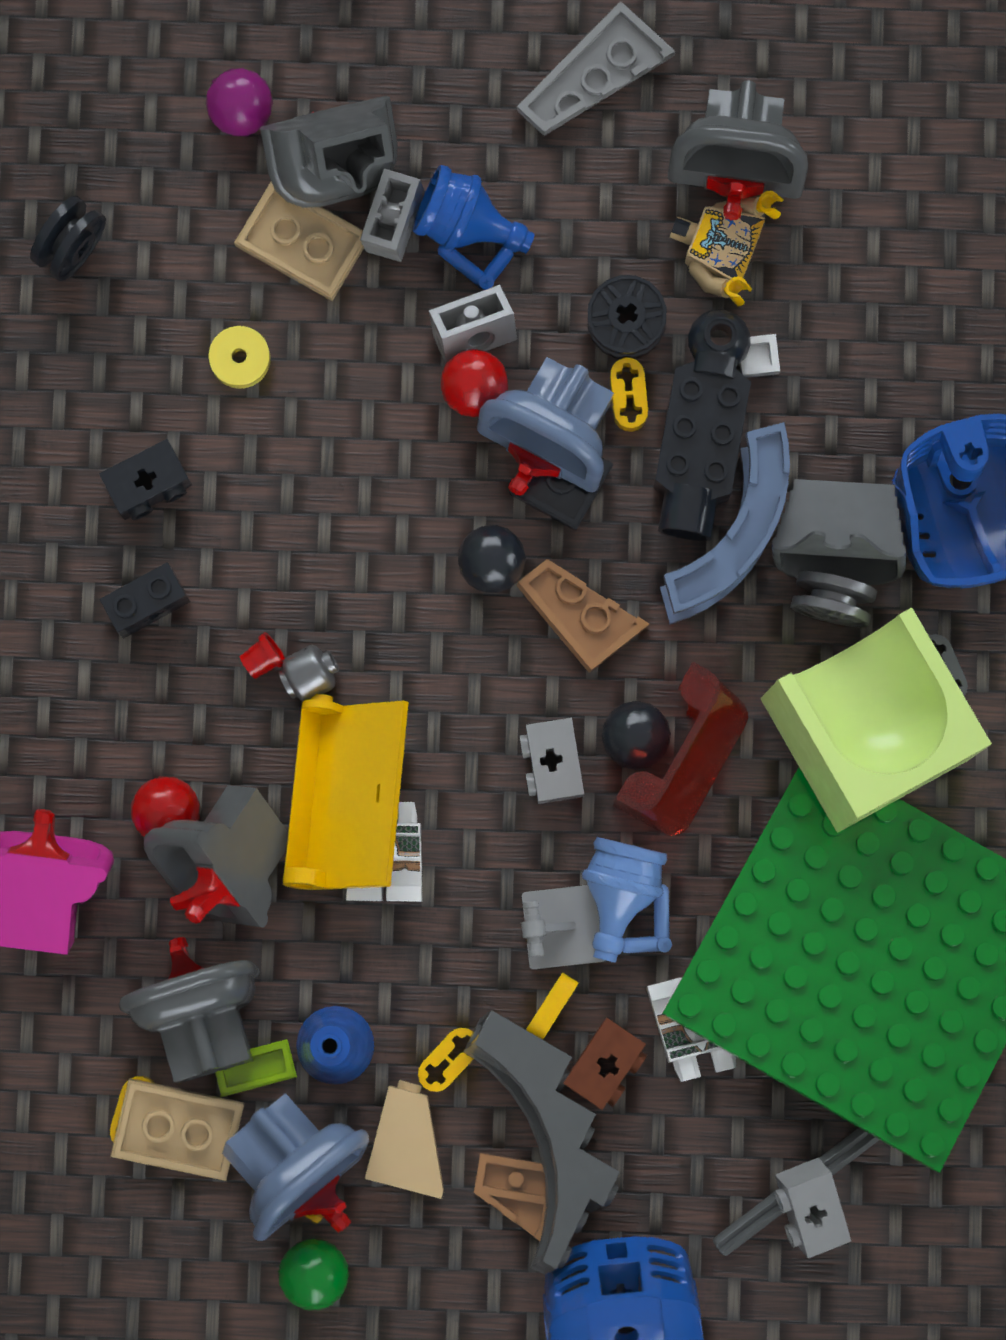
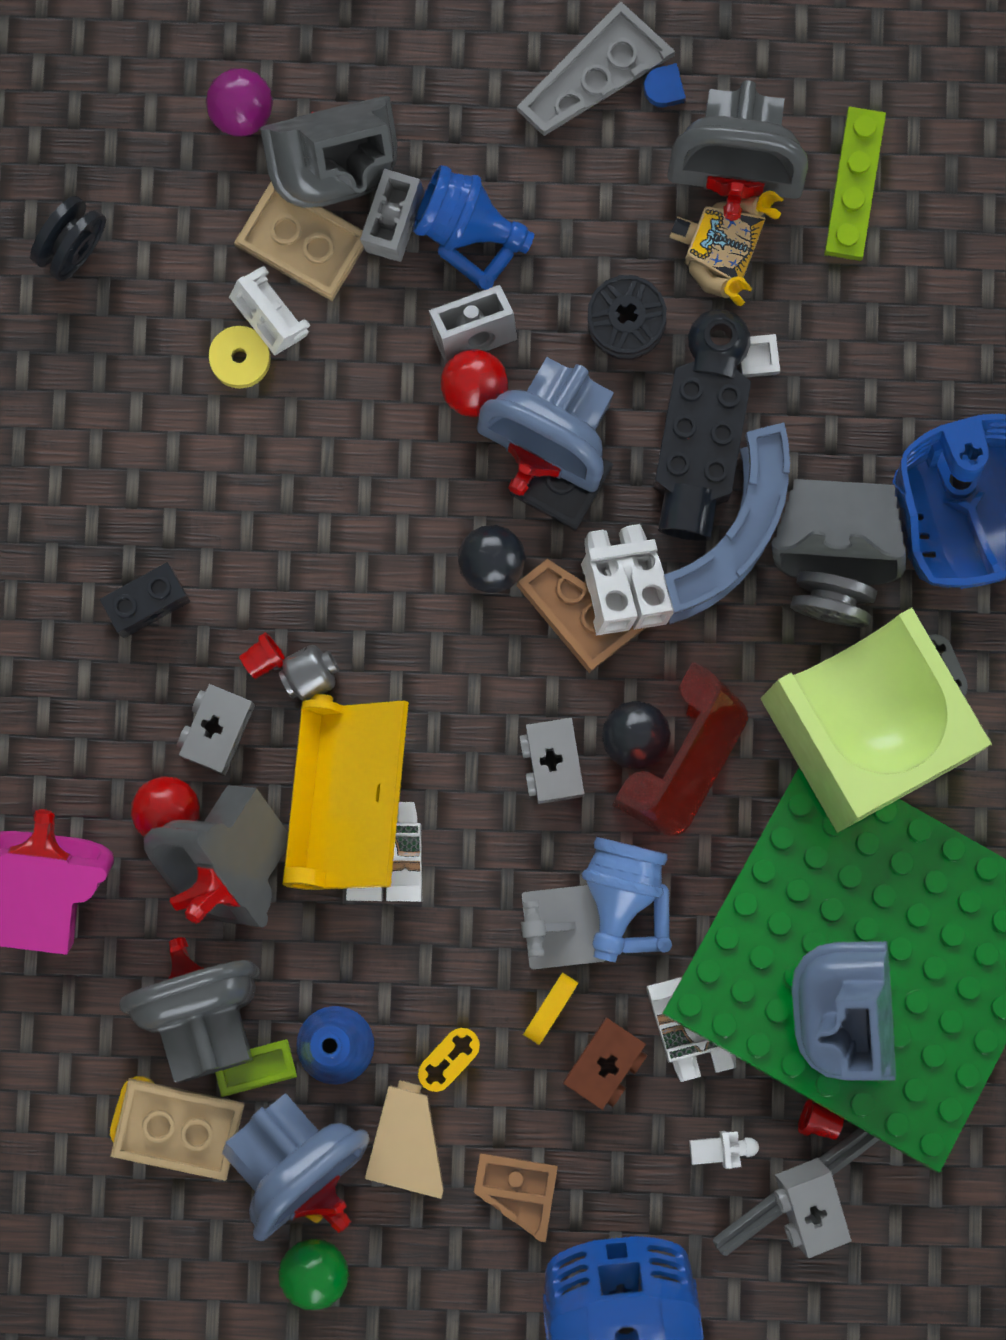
black brick [99,439,192,521] -> none
dark grey arch [463,1010,620,1275] -> none
yellow beam [610,357,648,432] -> none
none -> light grey brick [177,684,255,776]
none -> white hinge [229,266,310,355]
none -> white hips [581,524,673,636]
none -> blue tile [644,63,686,107]
none -> white piece [689,1131,759,1169]
none -> sand blue piece [792,941,896,1080]
none -> red piece [798,1098,844,1140]
none -> lime plate [824,107,886,261]

